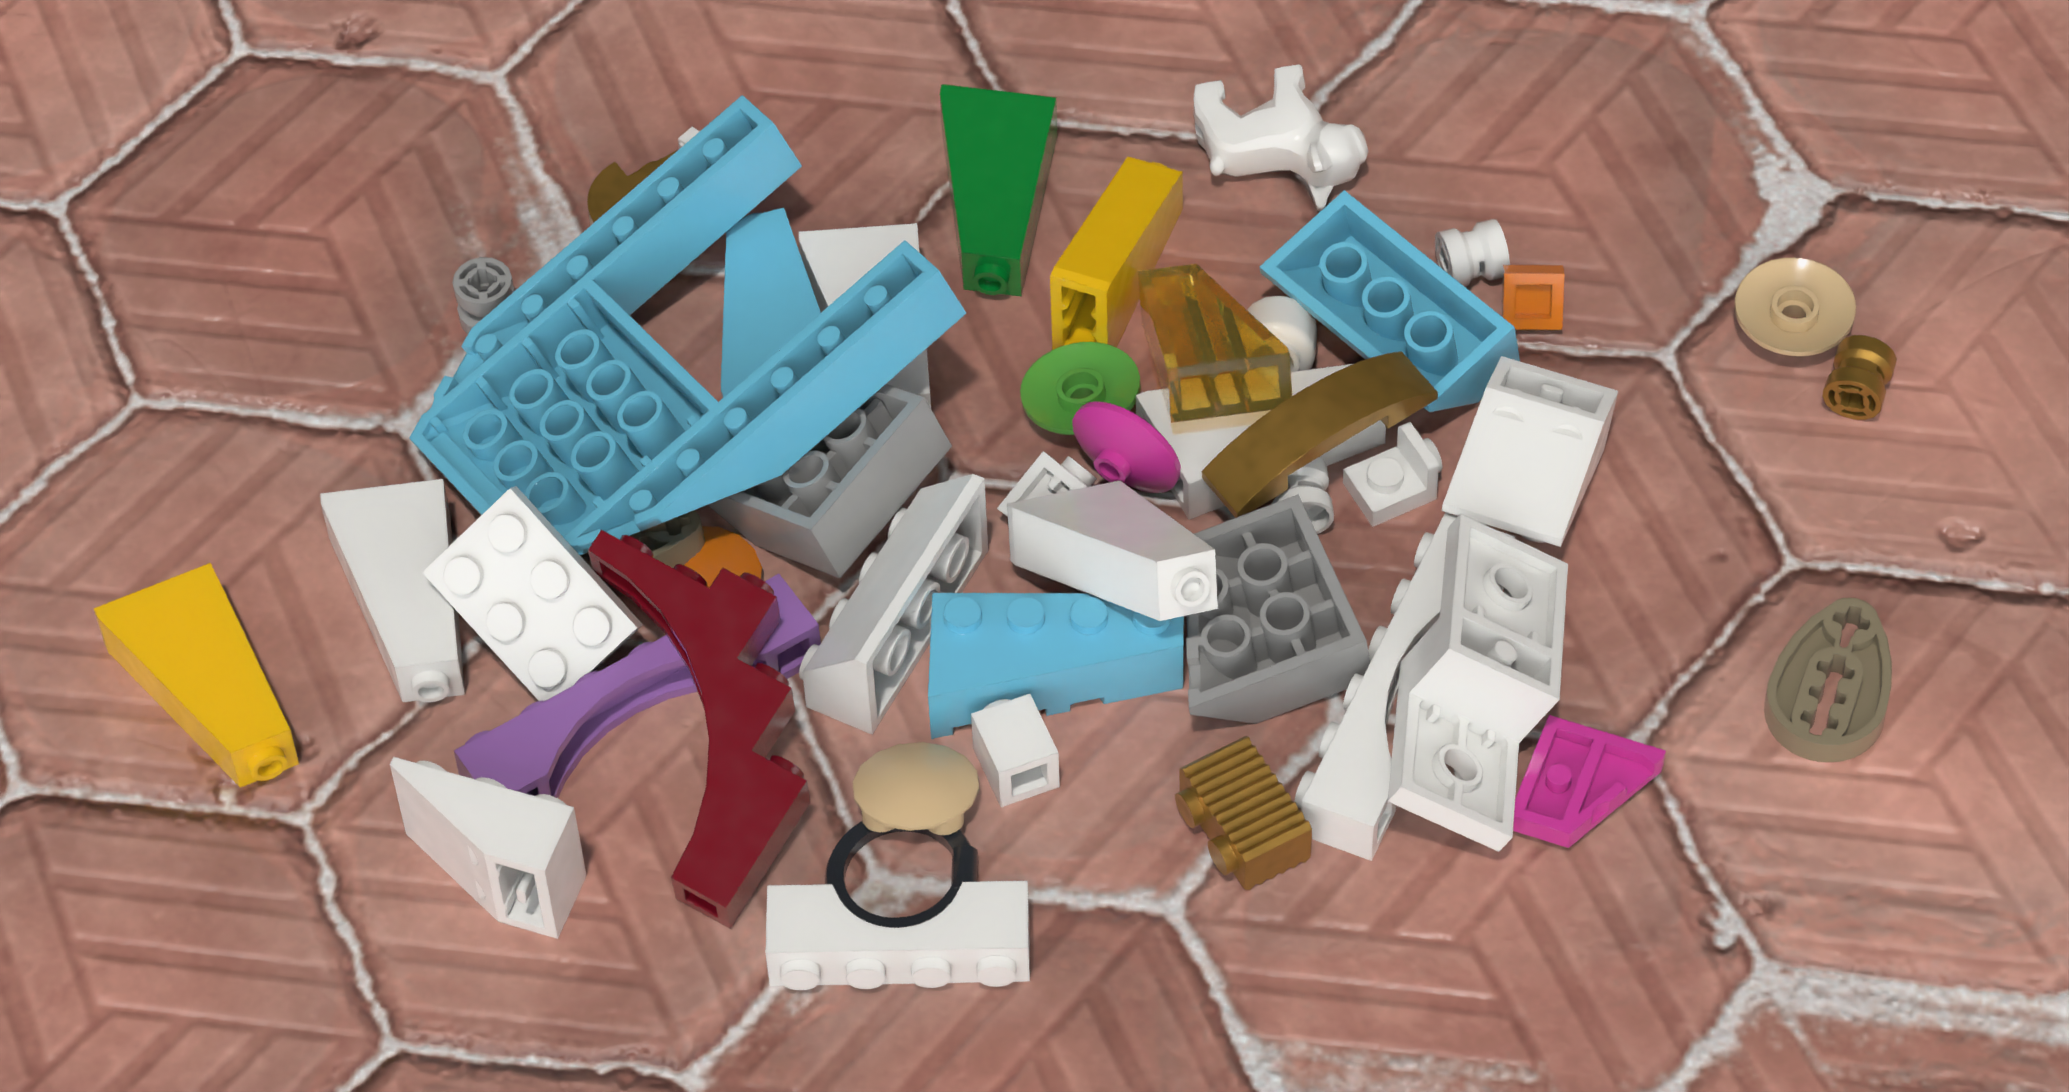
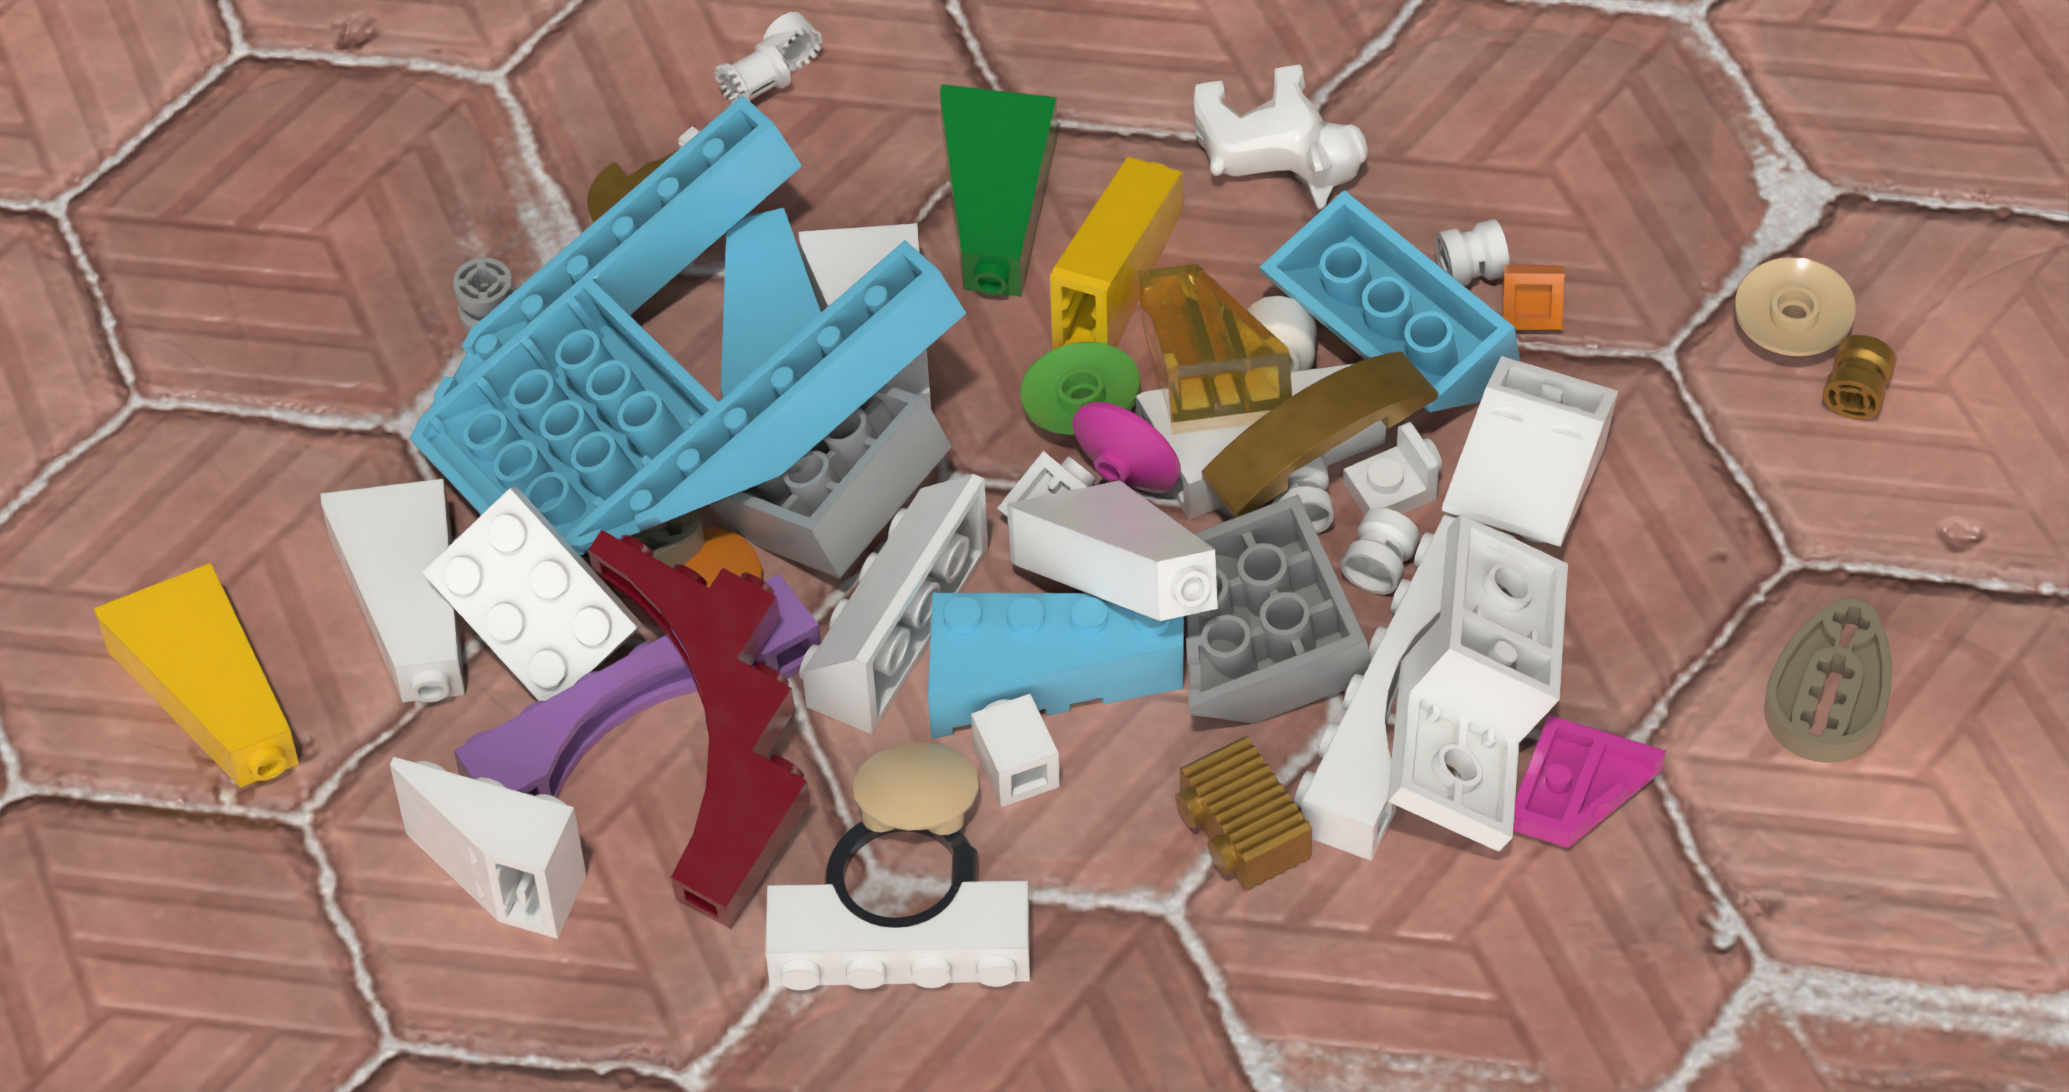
none -> white connector [714,12,823,105]
none -> white wheel [1341,508,1421,595]

